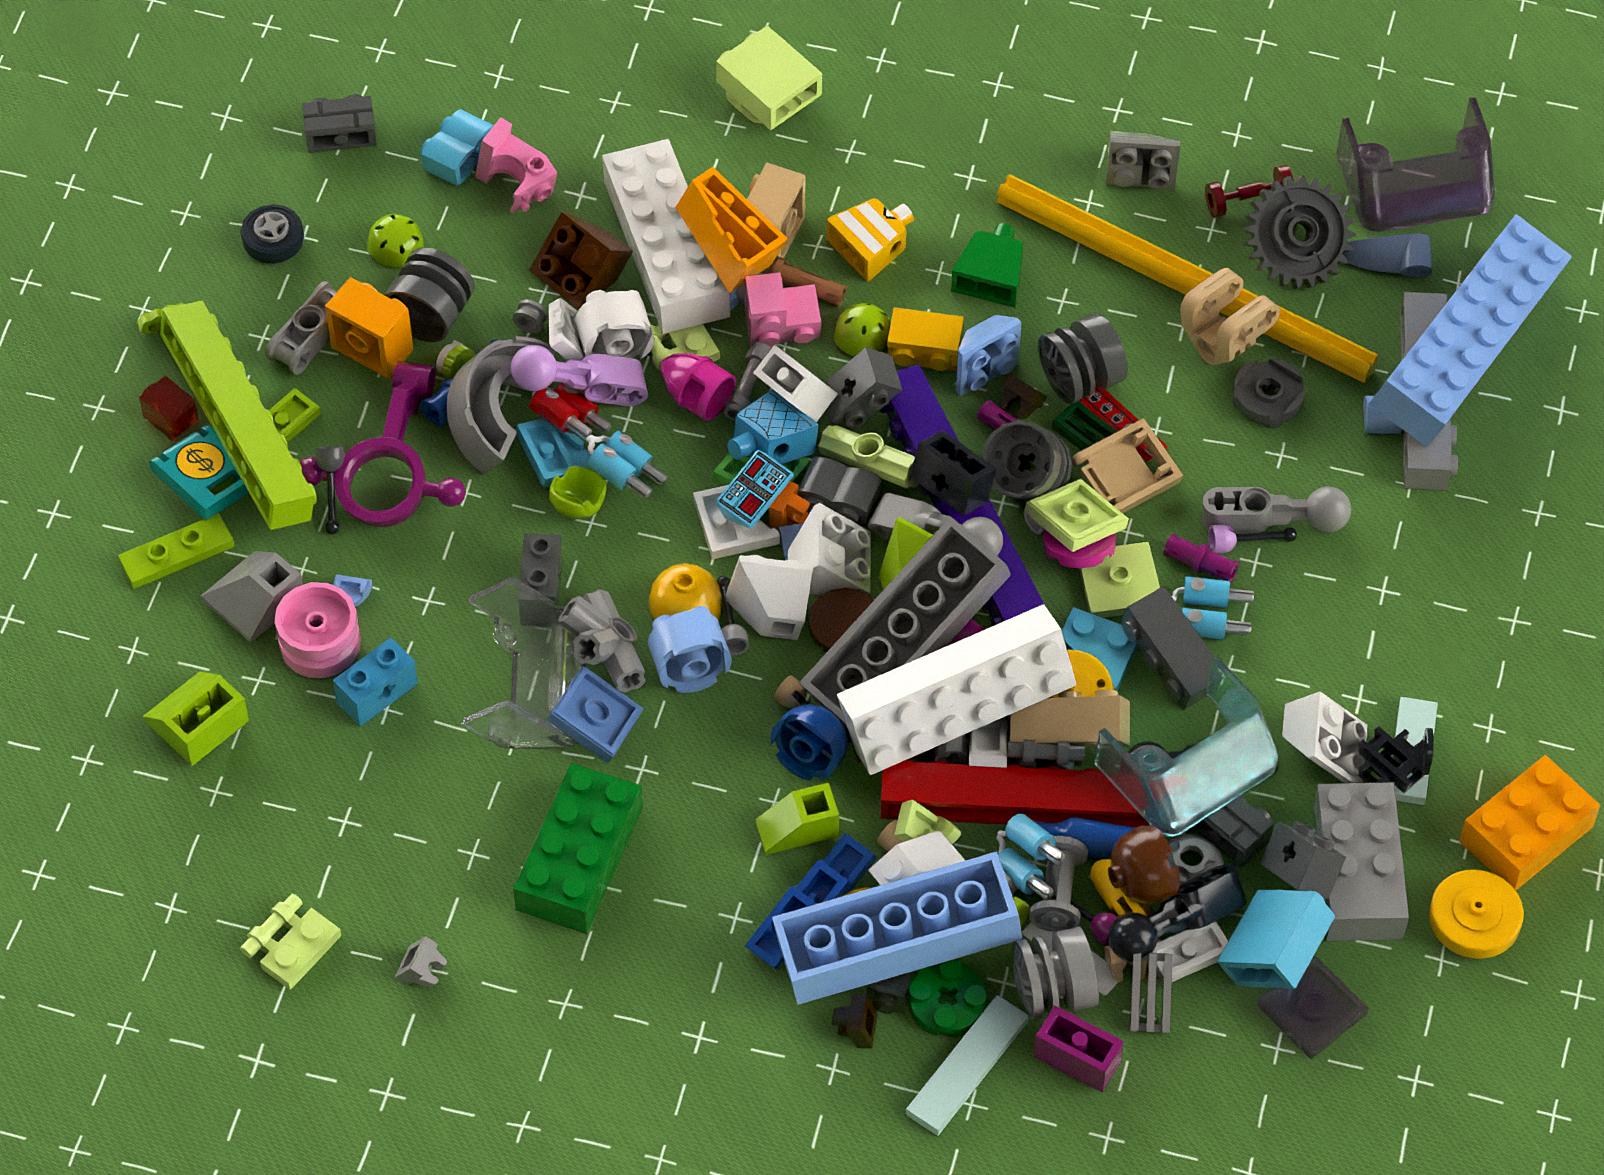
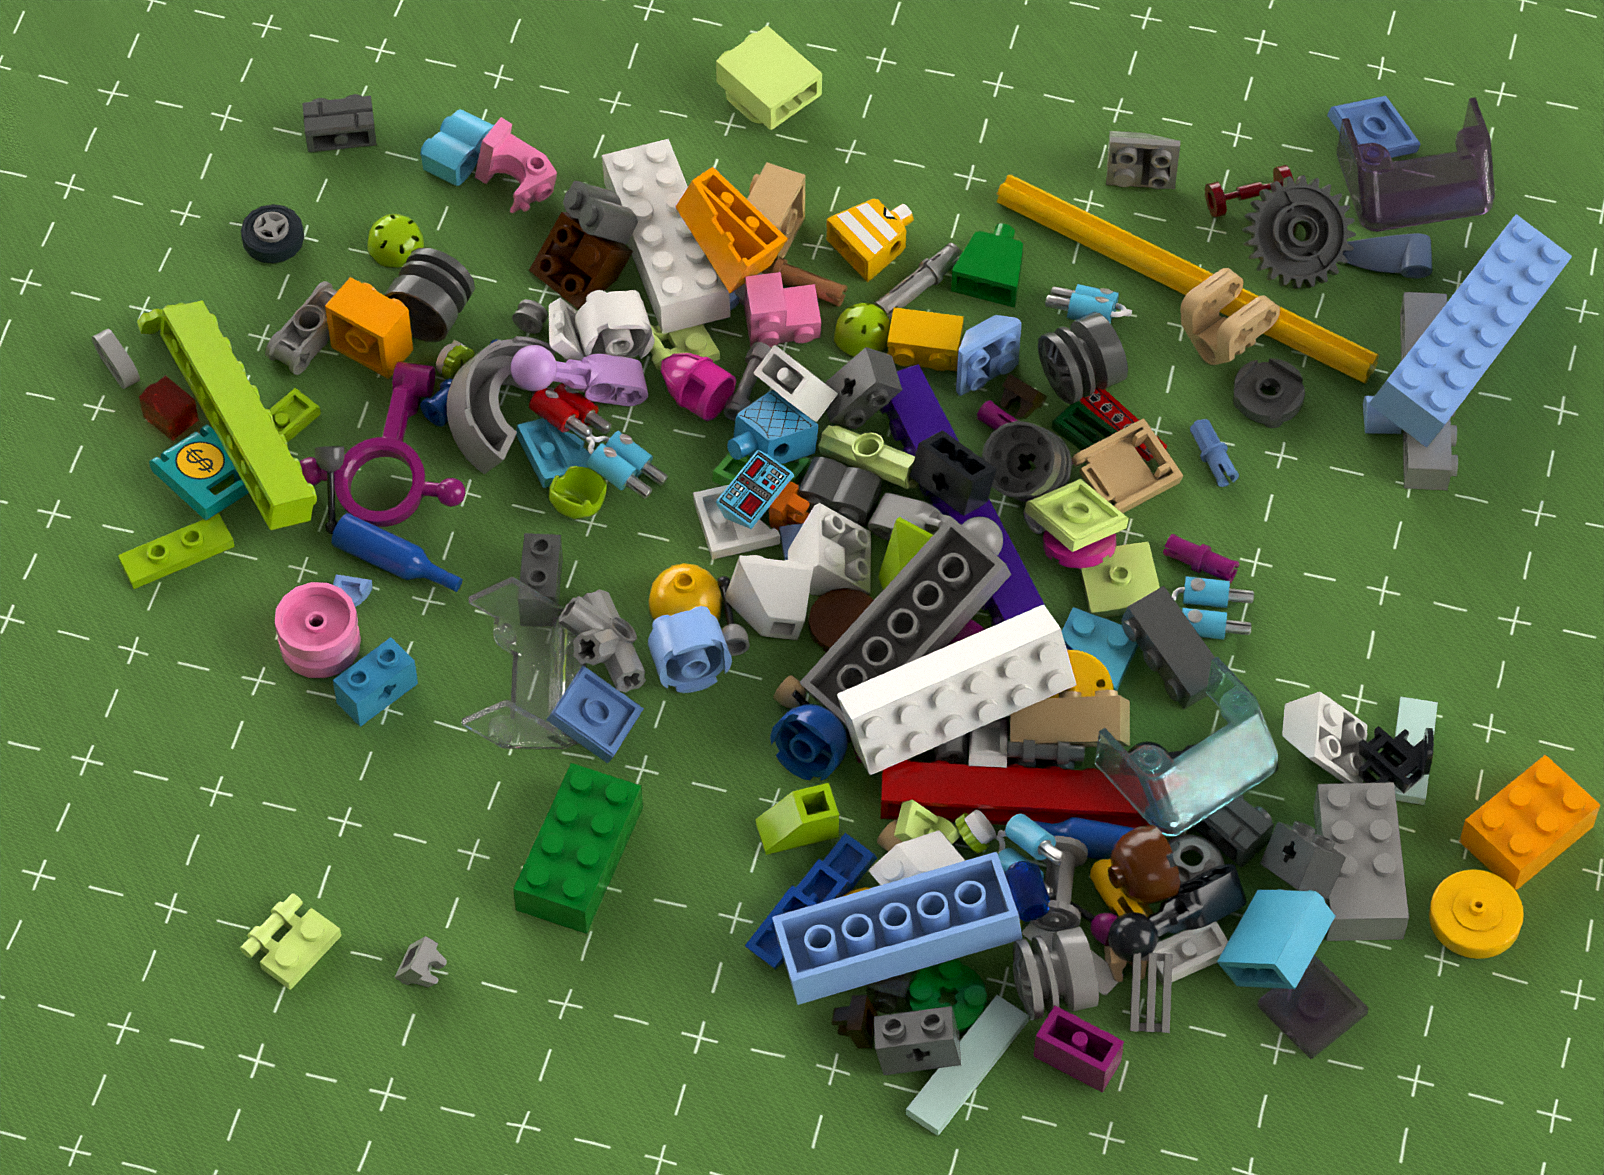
lime slope [143,671,249,766] -> none
light grey slope [200,551,303,643] -> none
light grey beam [1201,486,1352,534] -> none
hinge [1208,524,1297,554] -> none
none -> light grey beam [92,328,140,389]
none -> blue piece [331,513,463,592]
none -> dark grey brick [563,181,638,244]
none -> light grey pin [873,242,962,320]
none -> dark grey brick [874,1006,961,1075]
none -> piece [955,809,996,854]
none -> clear blue brick [1004,861,1050,921]
none -> medium azure piece [1045,284,1132,323]
none -> medium blue axle [1190,419,1239,487]
none -> medium blue plate [1327,96,1421,164]

